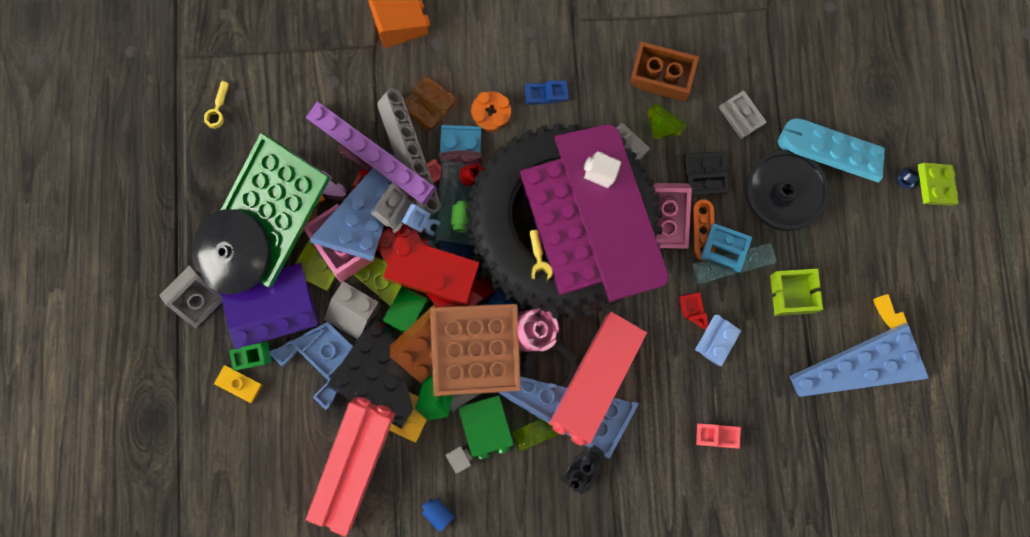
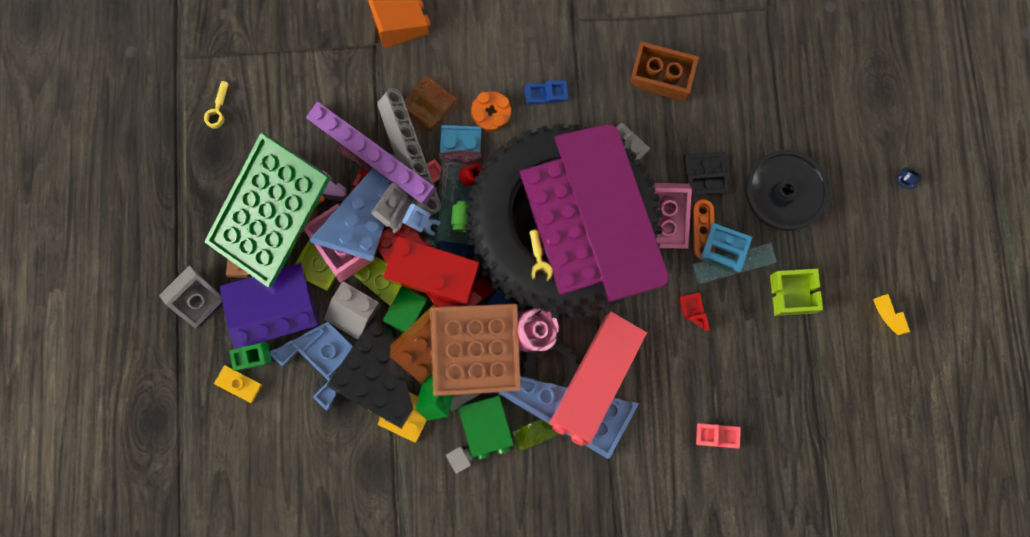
black dish [192,209,271,294] -> none
coral brick [306,397,395,537] -> none
blue brick [422,498,455,532] -> none
black connector [561,445,605,494] -> none
white brick [584,152,621,188] -> none
clear neon green slope [648,103,688,139] -> none
light blue plate [695,315,741,366] -> none
light grey plate [719,90,767,140] -> none
medium azure plate [778,119,885,183] -> none
medium blue wing [790,323,929,397] -> none
lime plate [918,163,959,206] -> none

